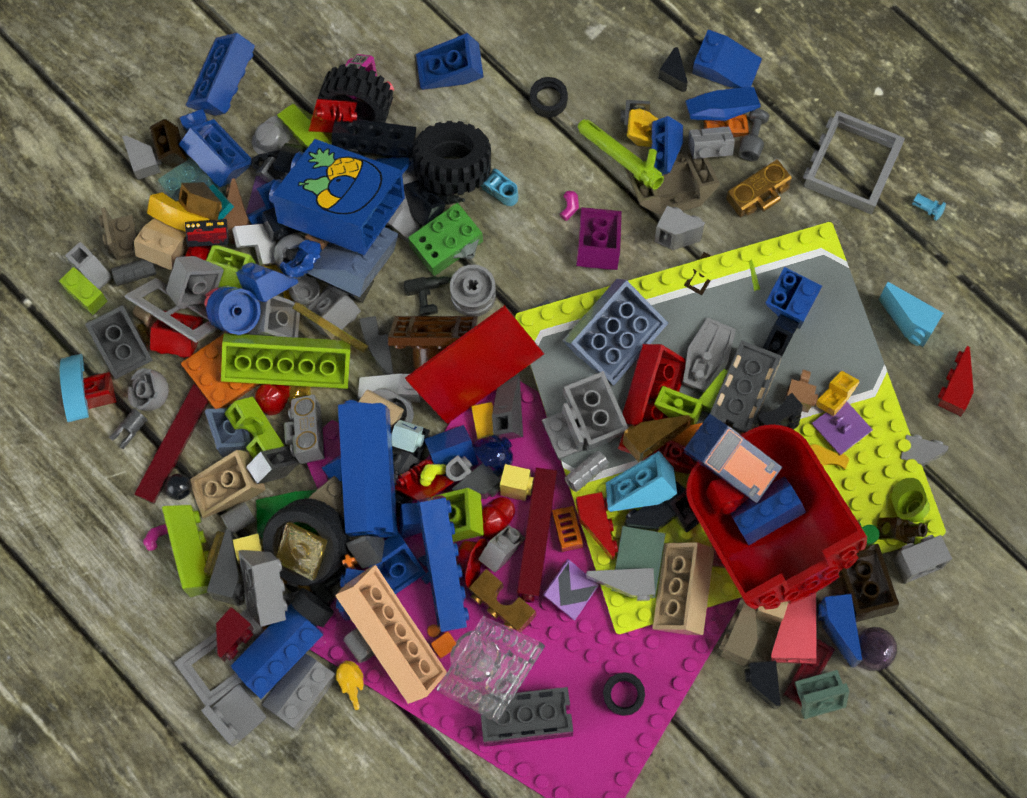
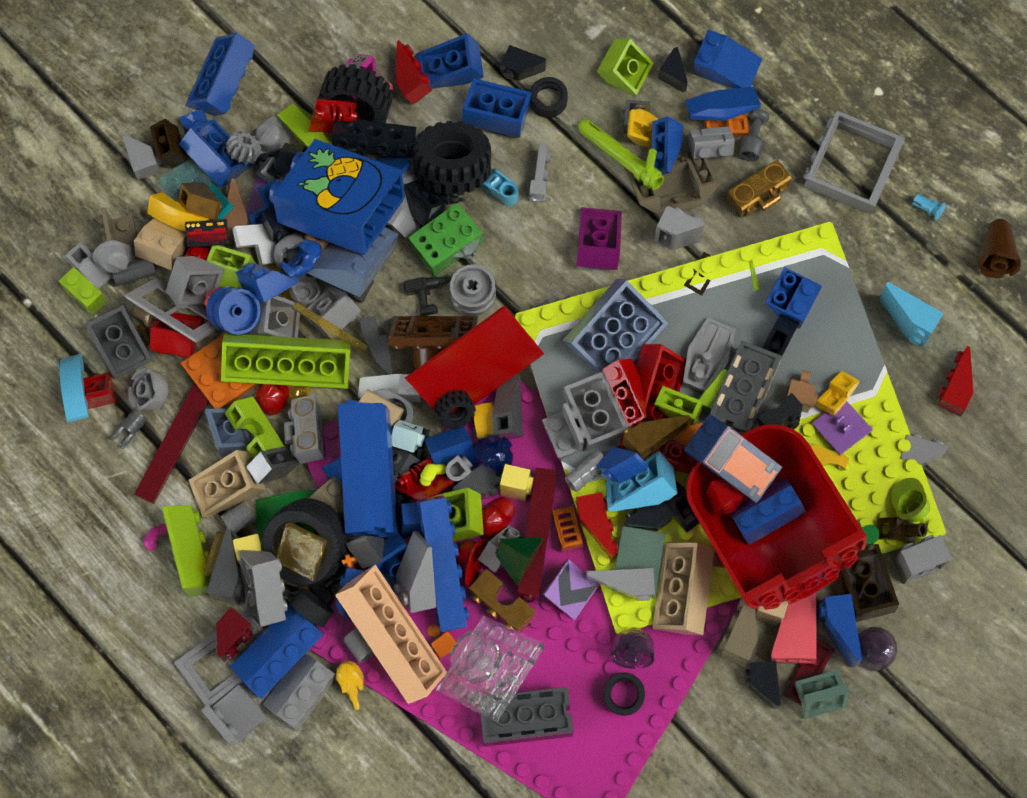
black piece [165,473,192,501] -> none
dark pink arm [560,191,579,221] -> none
none -> light grey piece [92,240,135,273]
none -> light grey gear [226,130,261,165]
none -> light grey slope [394,531,436,613]
none -> red slope [396,40,433,105]
none -> black tyre [434,389,476,429]
none -> blue slope [462,78,532,138]
none -> dark green slope [495,537,543,586]
none -> black slope [500,45,546,81]
none -> light grey plate [529,142,551,202]
none -> lime slope [597,38,654,95]
none -> blue slope [597,447,649,483]
none -> red slope [602,359,647,427]
none -> clear purple cylinder [610,627,655,669]
none -> reddish brown cone [978,219,1021,278]

